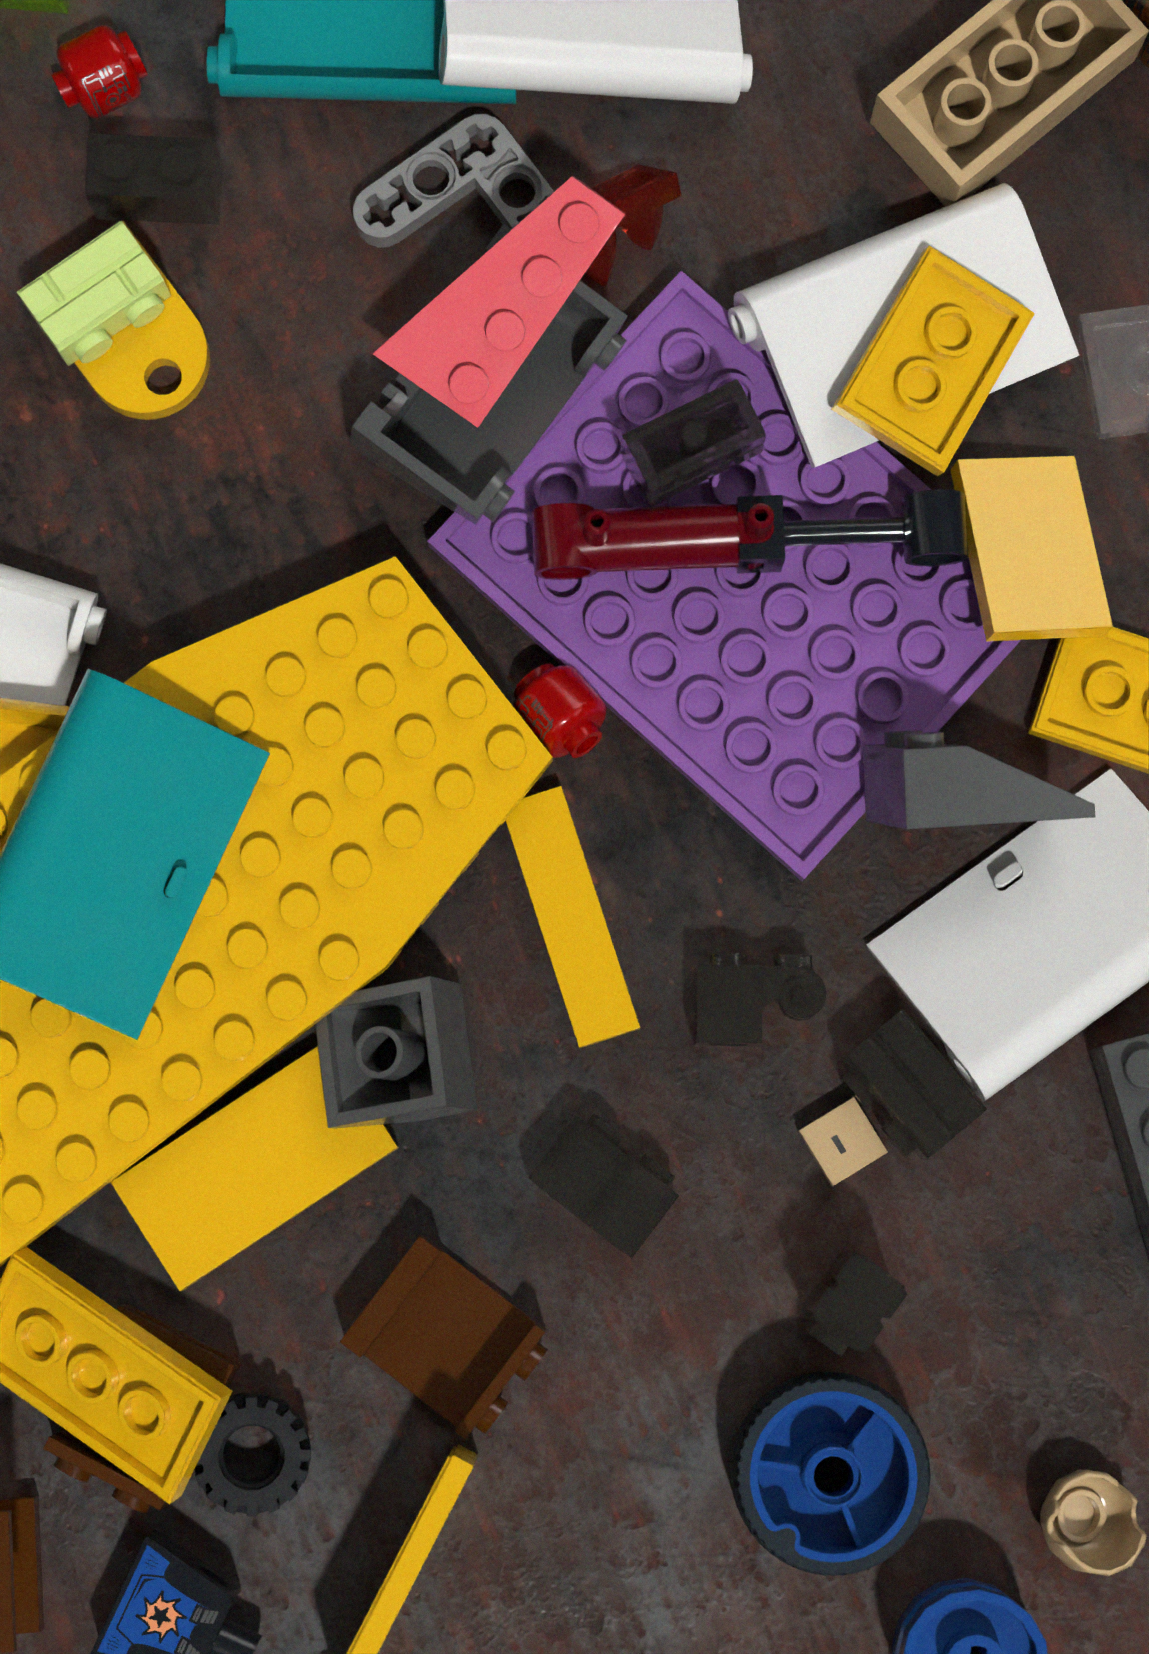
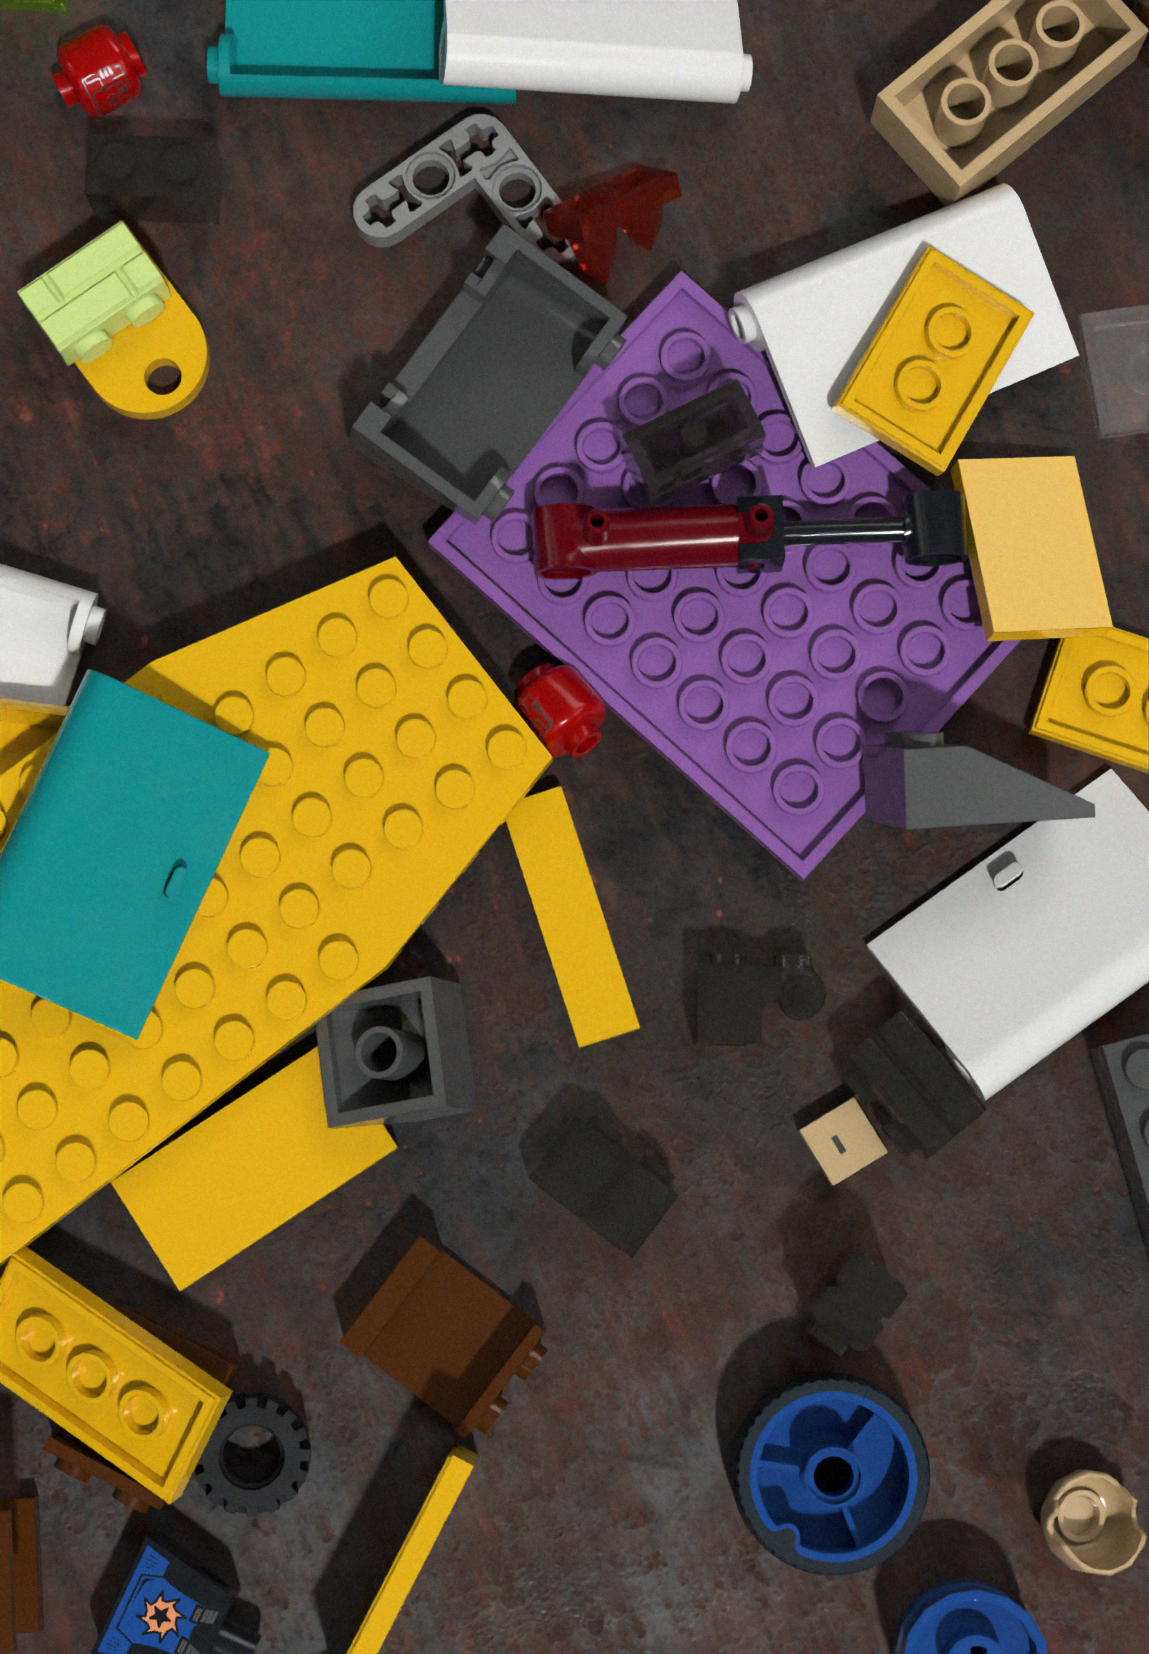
coral wing [373,175,626,428] -> none

